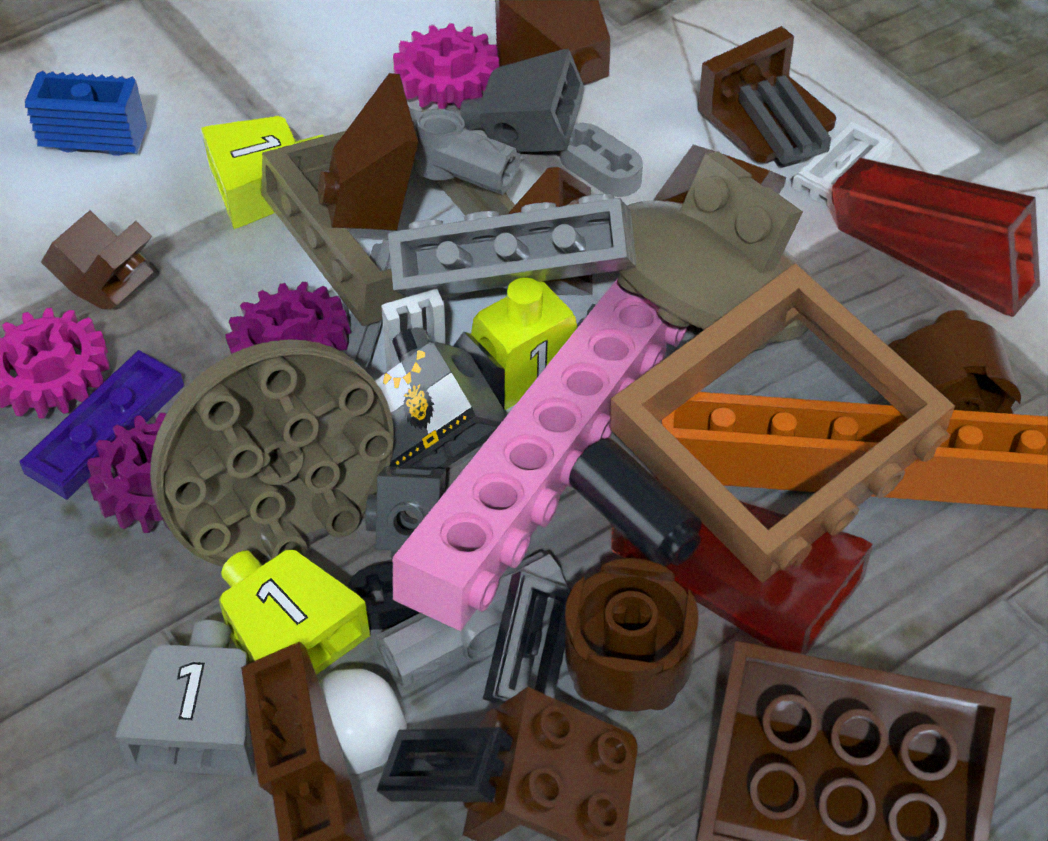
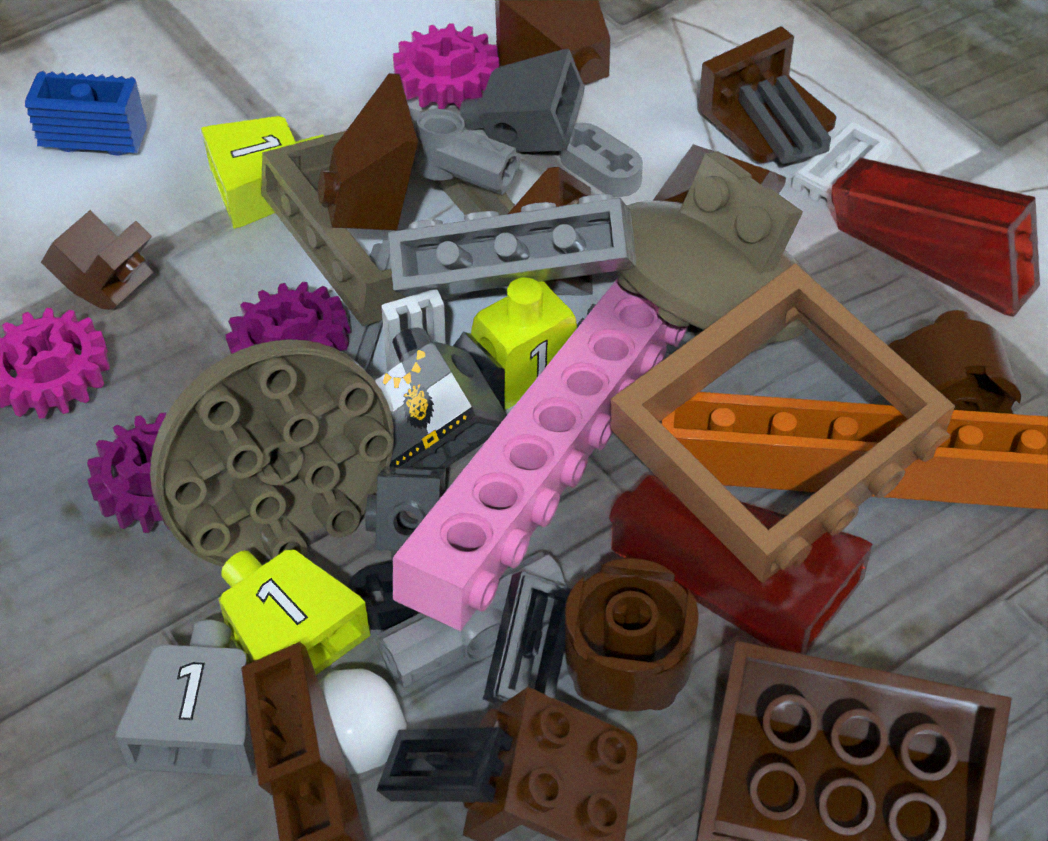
dark purple tile [19,350,184,500] -> none
black brick [569,438,702,566] -> none

